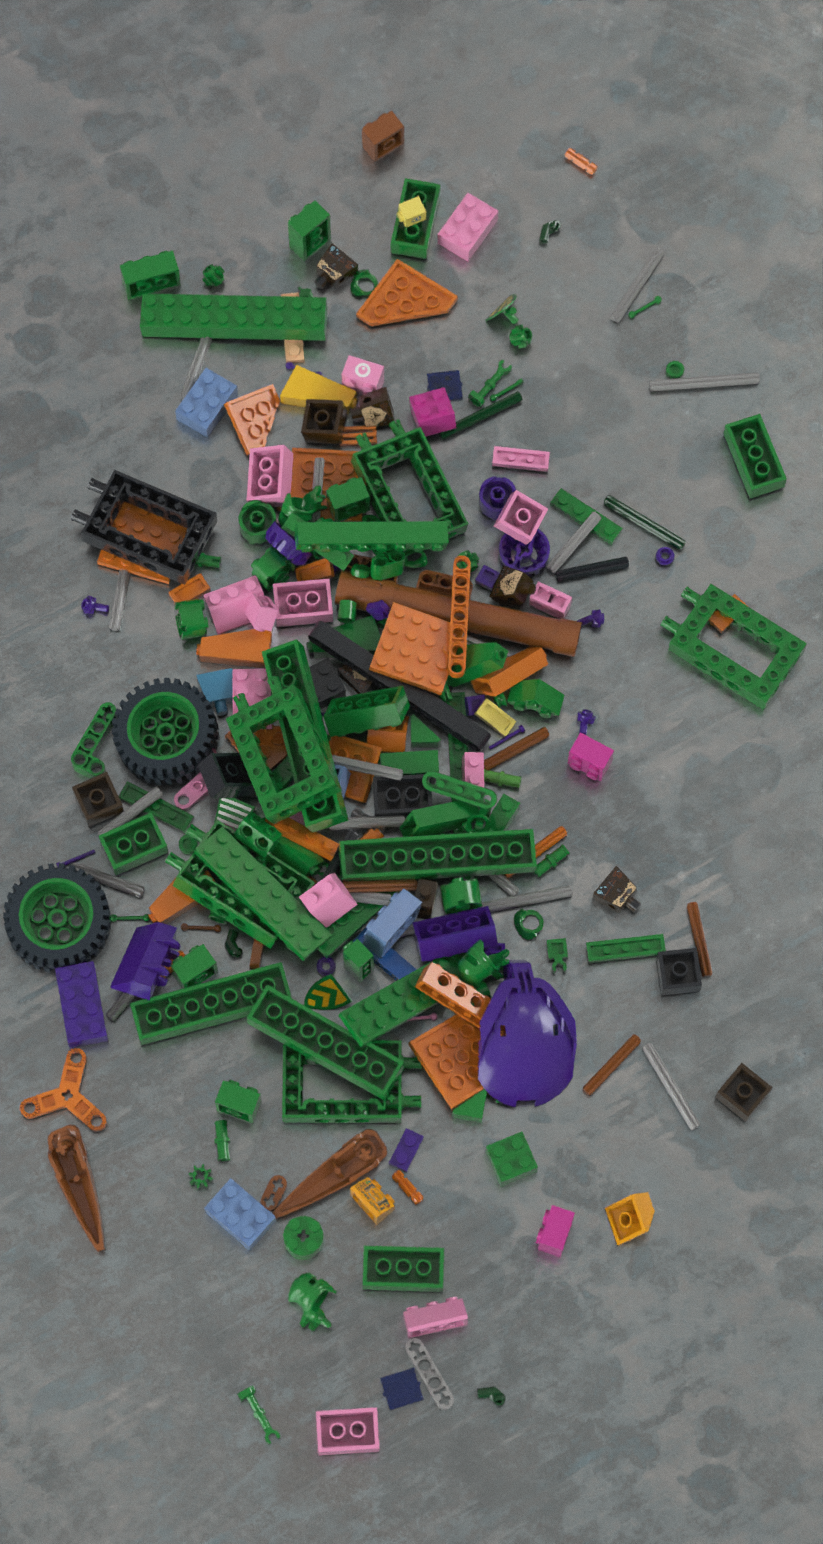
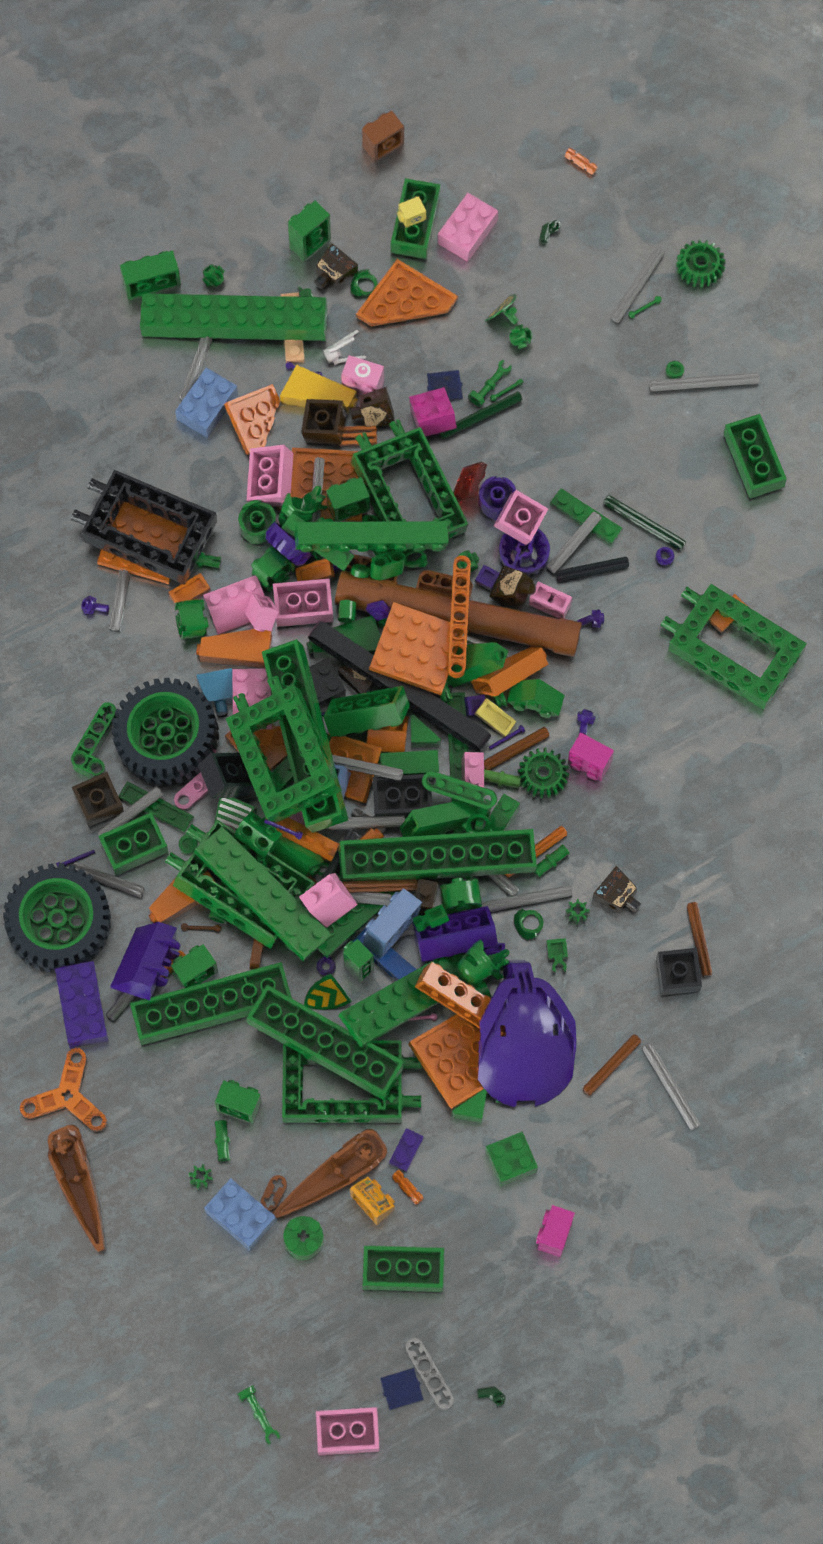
green hinge [110,914,150,923] -> none
dark green arm [224,929,242,958] -> none
green piece [288,1272,337,1331] -> none
bright pink slope [403,1297,468,1338] -> none
bright pink plate [492,446,550,472] -> none
green plate [586,934,666,963] -> none
light orange slope [605,1192,654,1245] -> none
dark brown brick [715,1063,773,1122] -> none
none -> dark purple piece [264,819,303,840]
none -> white plant [323,330,366,365]
none -> green plate [413,904,449,932]
none -> clear red plate [453,461,487,502]
none -> green gear [517,747,569,799]
none -> green gear [565,899,590,924]
none -> green gear [676,239,726,288]

